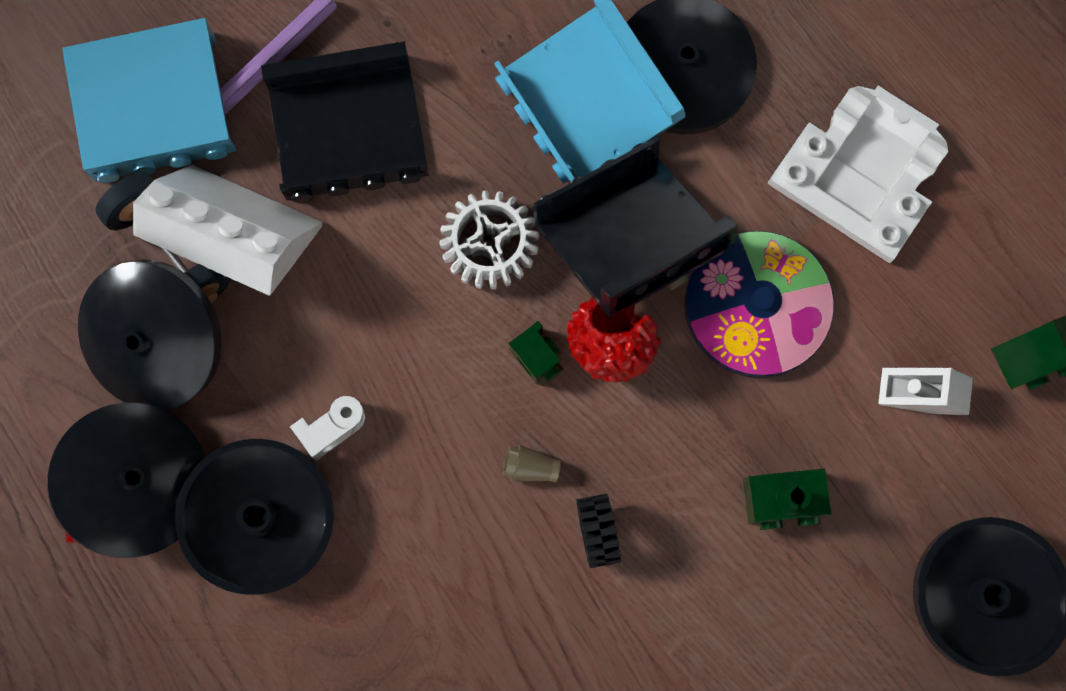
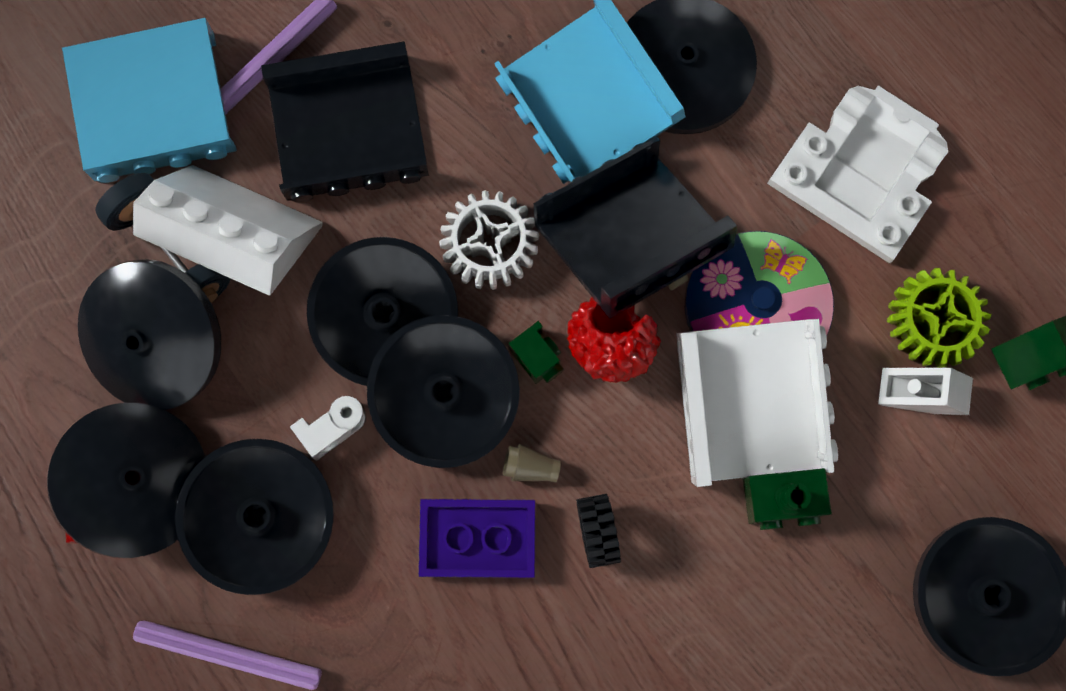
none -> lavender axle [133,620,322,690]
none -> black dish [306,237,458,386]
none -> black dish [367,315,520,468]
none -> dark purple plate [419,499,535,578]
none -> white panel [676,319,838,487]
none -> lime gear [887,268,992,368]

